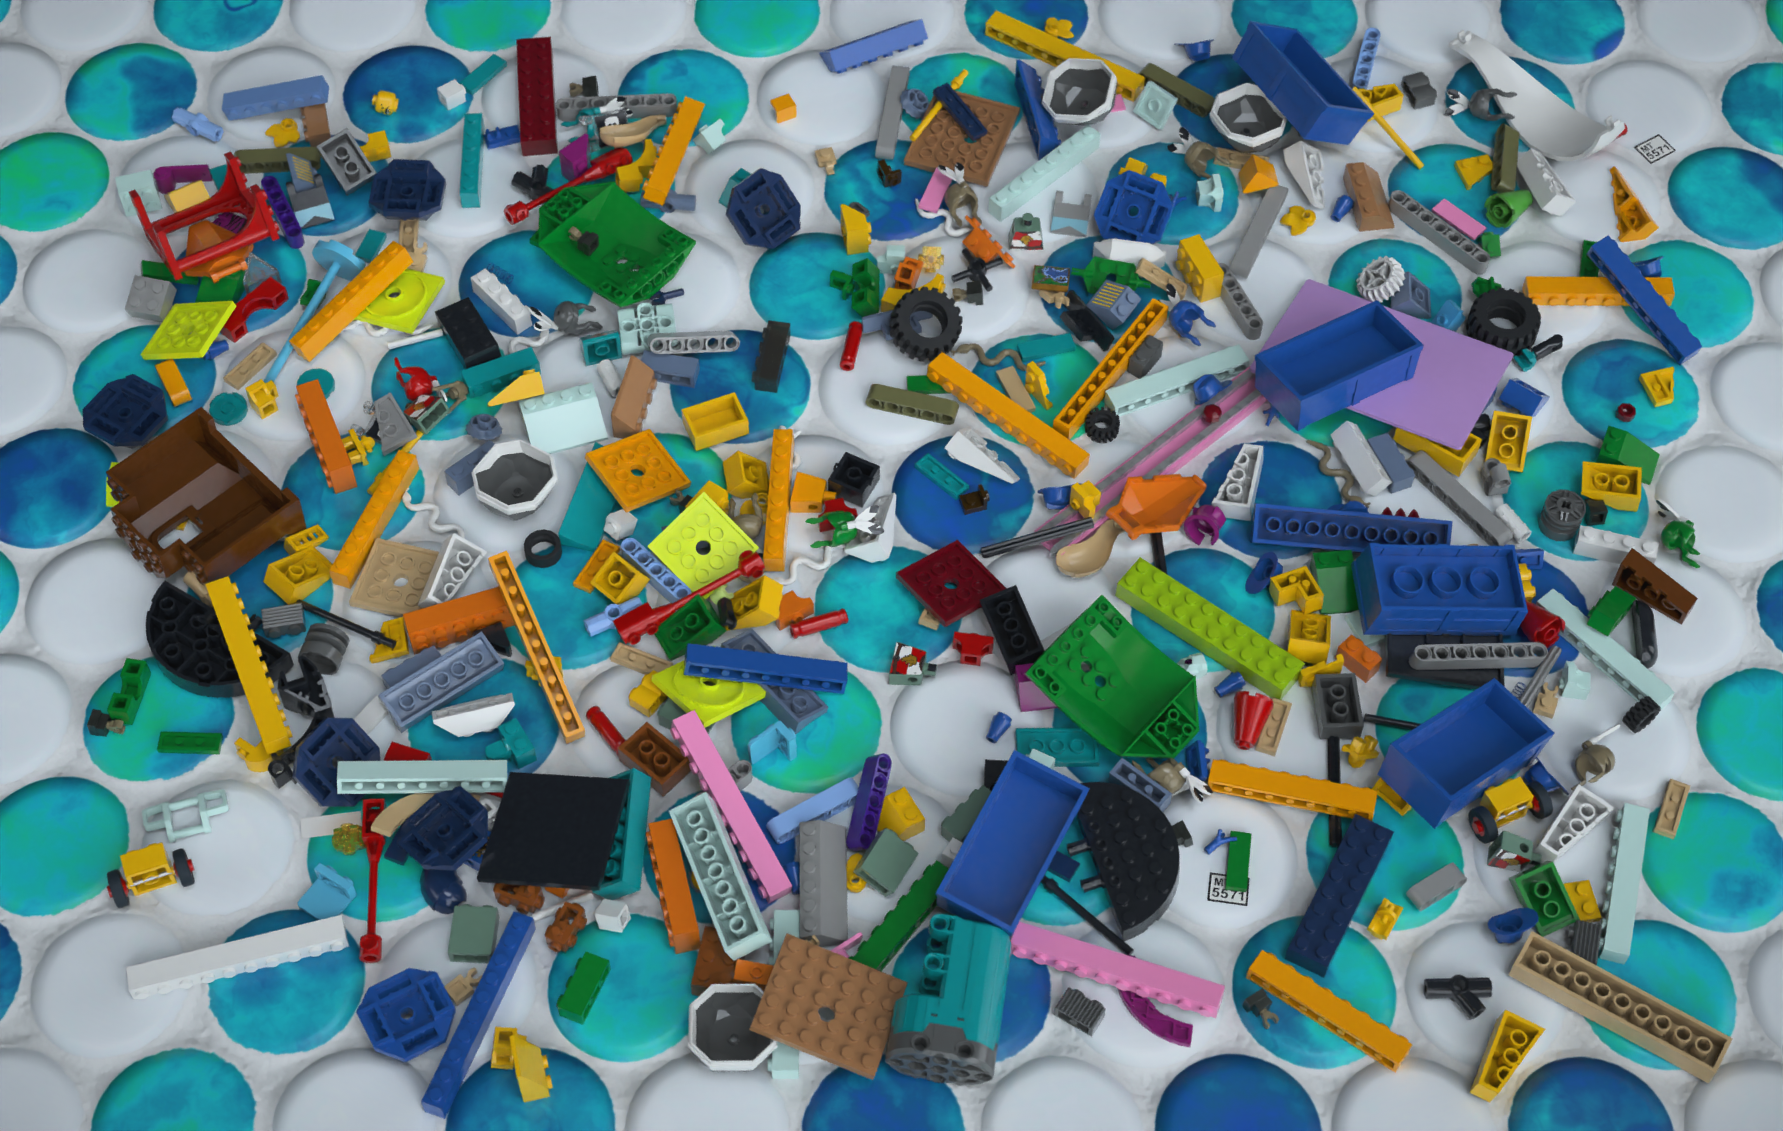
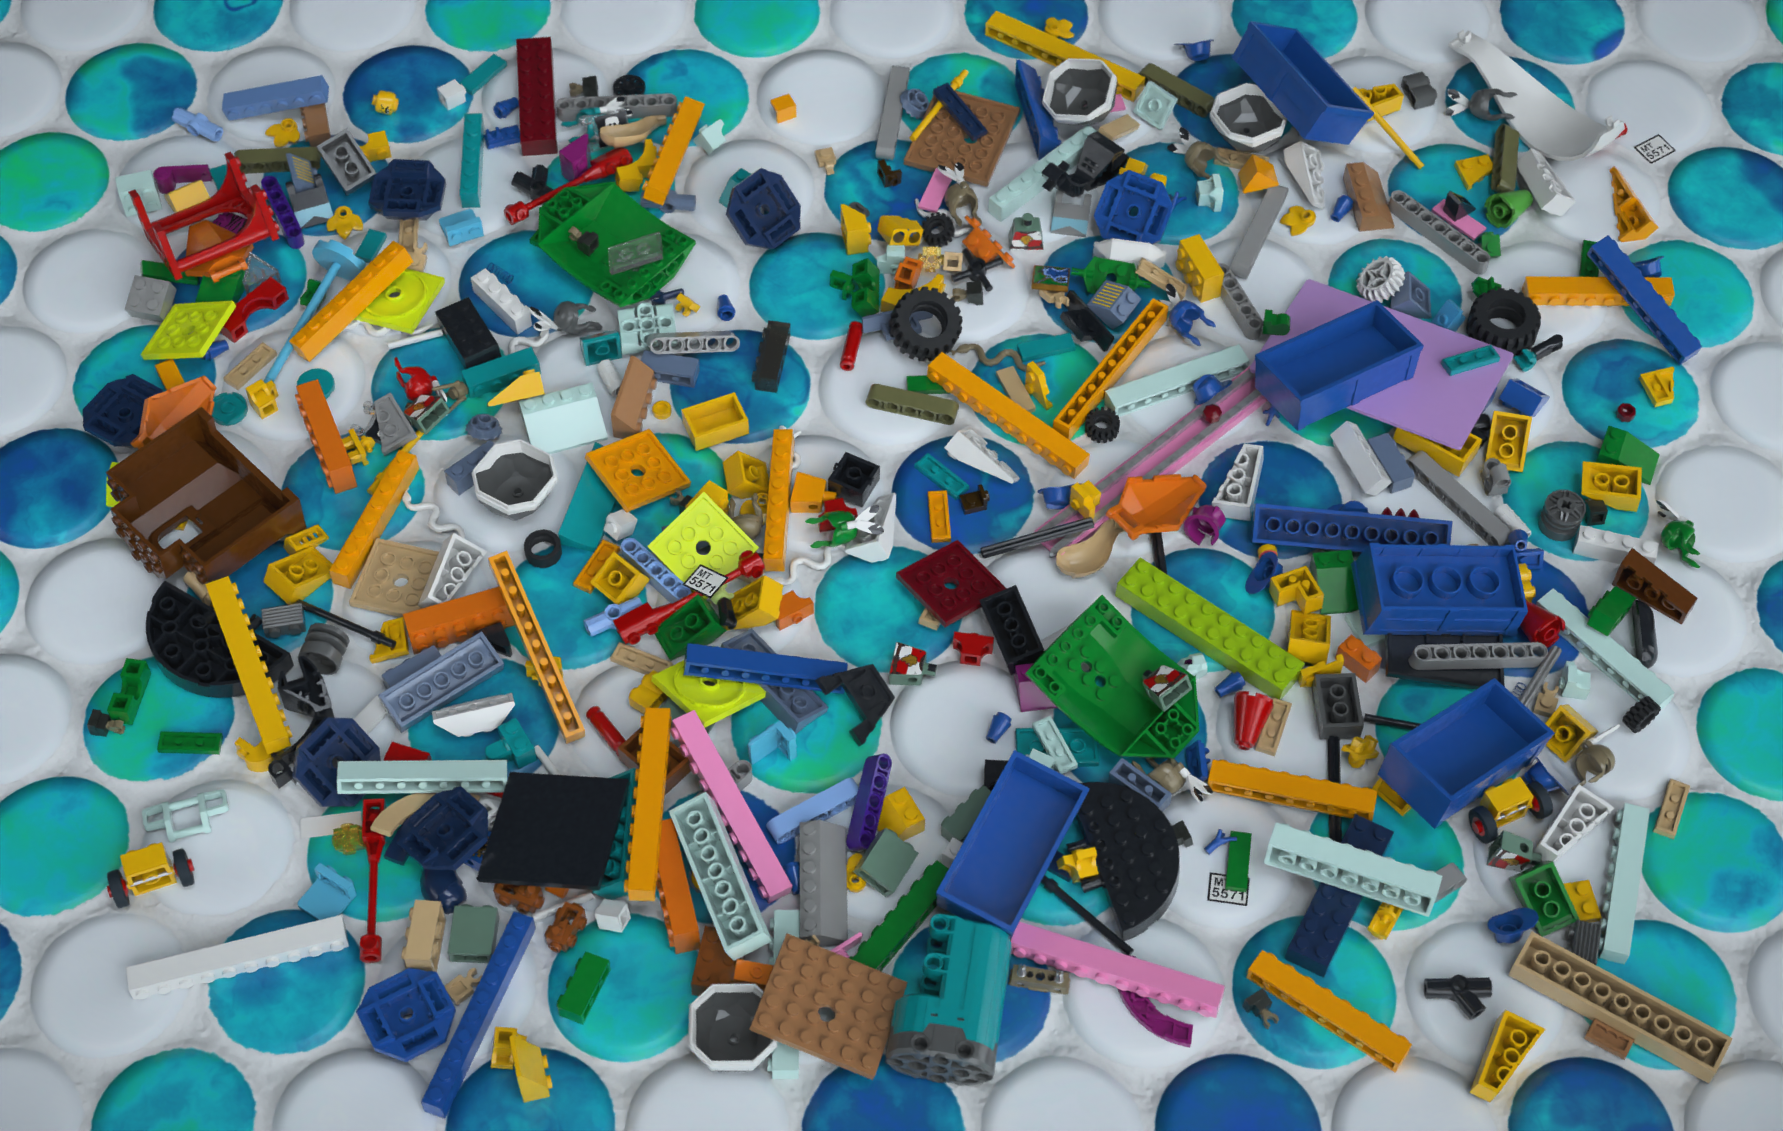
red axle [789,608,848,639] -> none
slope [819,19,928,74] -> none
dark grey brick [1054,987,1106,1037] -> none
dark grey brick [1127,335,1163,379] -> none
dark tan animal [1306,440,1371,508] -> none
light blue beam [1351,28,1381,90] -> none
none -> orange windscreen [130,376,217,449]
none -> yellow plate [327,206,363,239]
none -> tan brick [402,900,446,972]
none -> medium azure bracket [439,209,484,246]
none -> blue cone [493,97,519,118]
none -> white bar [534,745,561,775]
none -> clear tile [608,232,663,275]
none -> black wheel [613,75,646,96]
none -> light orange brick [624,708,672,901]
none -> yellow tile [652,401,672,420]
none -> yellow tile [675,293,700,317]
none -> sticker [682,564,729,599]
none -> blue cone [717,295,736,321]
none -> black wing [815,664,895,746]
none -> yellow piece [877,215,924,246]
none -> black tyre [921,212,955,248]
none -> light orange tile [928,490,951,543]
none -> tan brick [943,252,963,272]
none -> dark tan piece [1009,964,1070,995]
none -> light aqua tile [1032,716,1078,774]
none -> black piece [1041,131,1129,197]
none -> yellow brick [1056,847,1099,883]
none -> tan tile [1098,114,1140,141]
none -> torso [1142,665,1192,712]
none -> yellow tile [1257,544,1278,559]
none -> green leg [1262,309,1291,335]
none -> light aqua brick [1264,822,1443,917]
none -> teal tile [1441,345,1500,376]
none -> black slope [1443,191,1476,222]
none -> blue cone [1508,529,1528,551]
none -> yellow slope [1545,704,1599,763]
none -> medium nougat plate [1584,1018,1634,1060]

